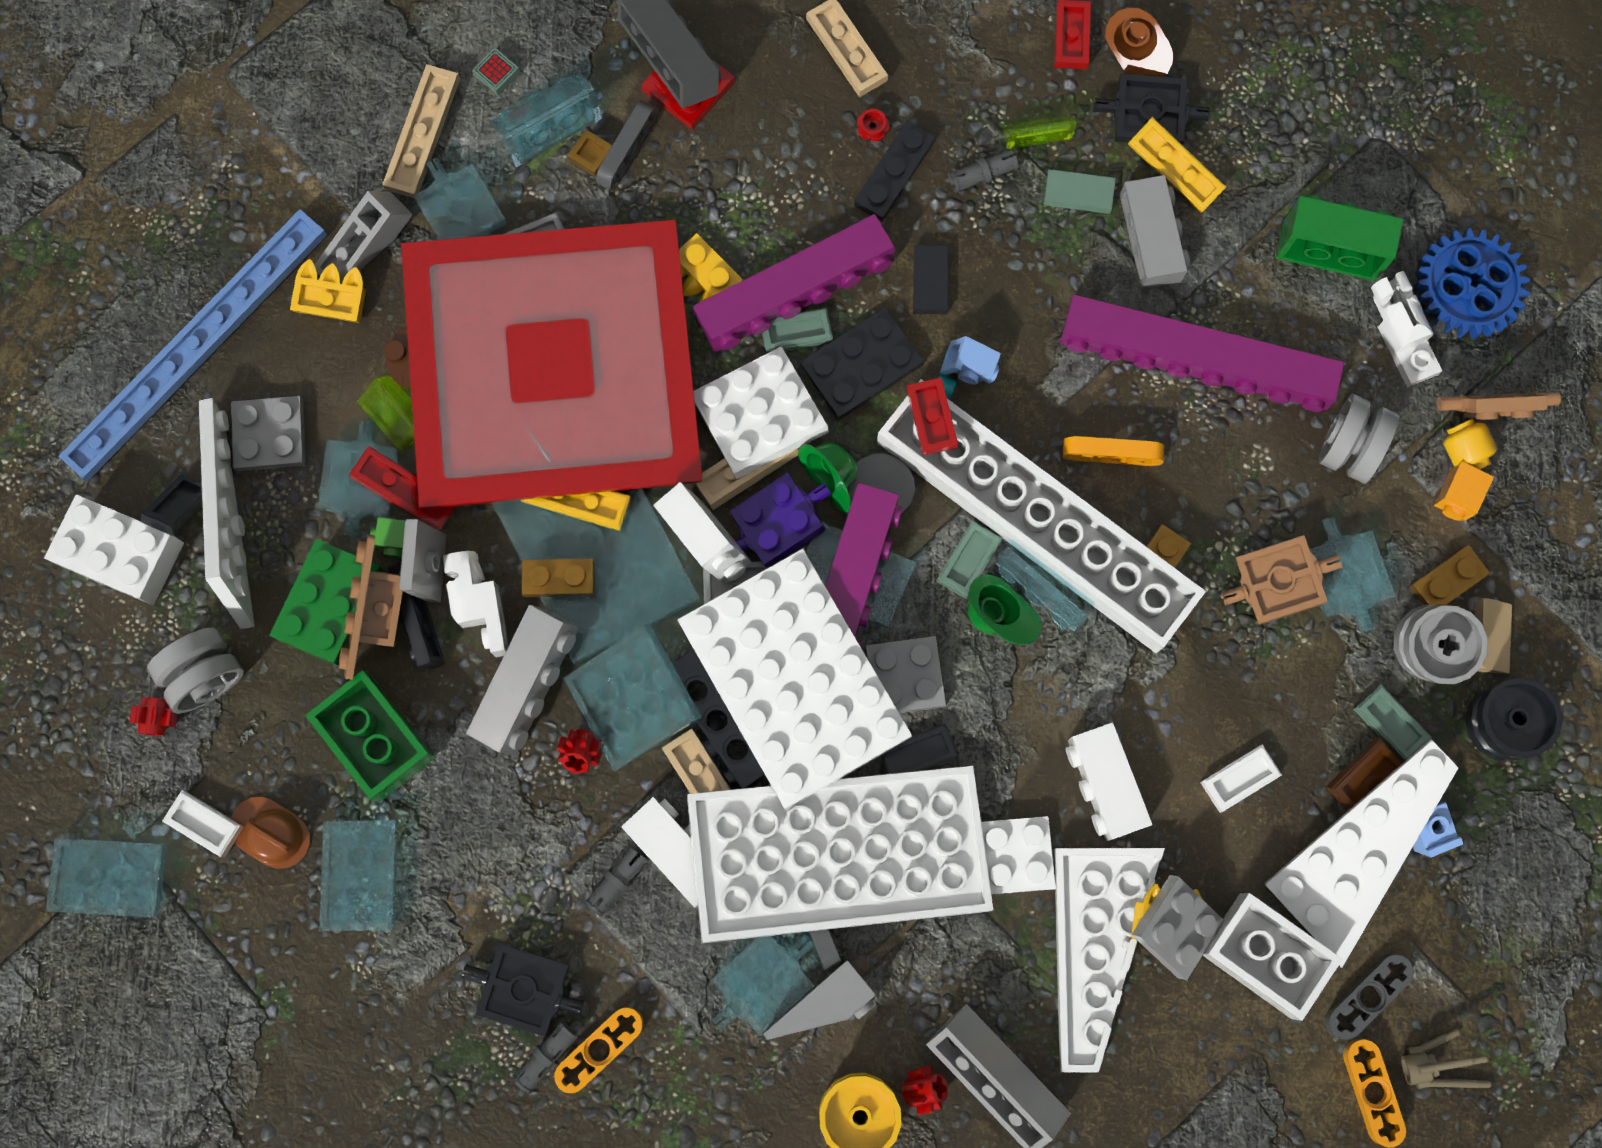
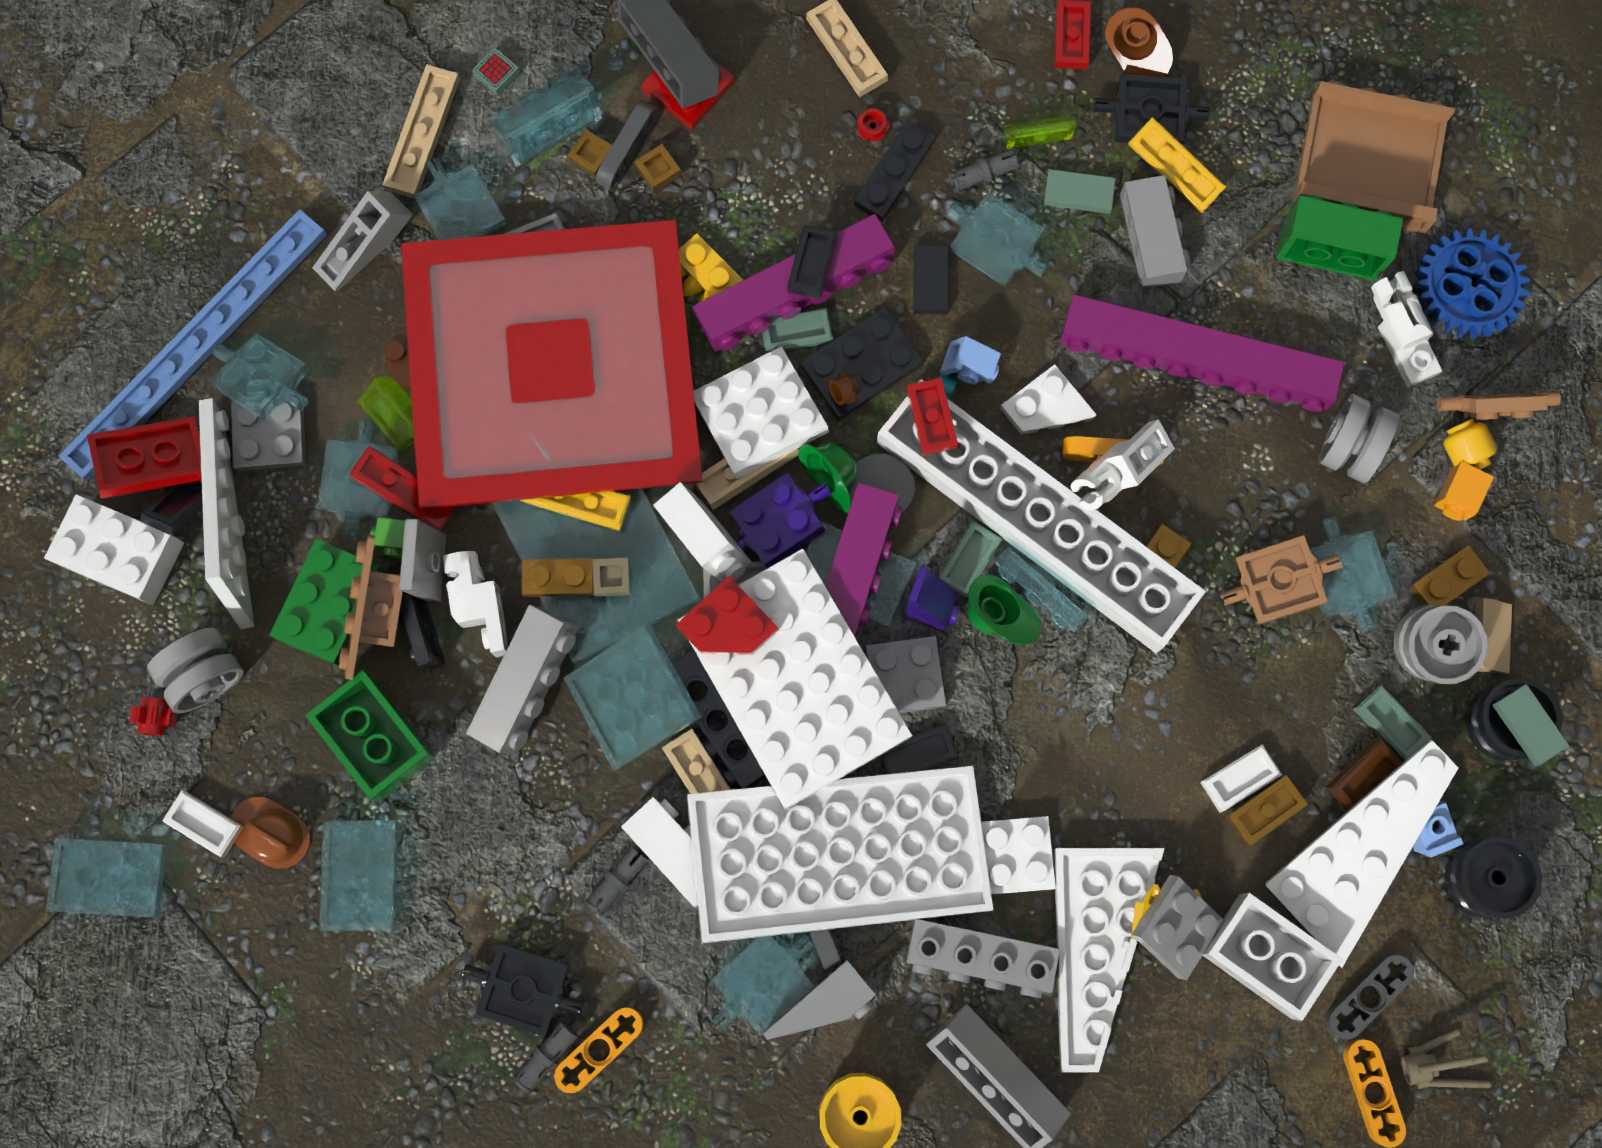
yellow plate [290,259,366,323] -> none
red gear [556,729,602,773] -> none
red gear [902,1066,948,1115] -> none
white brick [1066,722,1152,841] -> none
none -> red plate [87,416,202,499]
none -> clear light blue plate [209,333,310,420]
none -> dark tan plate [593,557,631,597]
none -> pearl gold plate [634,144,682,193]
none -> red plate [676,576,779,655]
none -> black tile [787,225,837,299]
none -> reddish brown plate [829,372,859,405]
none -> dark purple slope [904,566,961,632]
none -> light grey brick [905,919,1060,999]
none -> clear light blue plate [945,192,1049,287]
none -> white wing [1000,364,1096,435]
none -> white plate [1071,419,1175,511]
none -> pearl gold plate [1226,775,1308,846]
none -> medium nougat panel [1292,81,1455,234]
none -> black wheel [1444,836,1542,919]
none -> sand green tile [1492,684,1569,767]

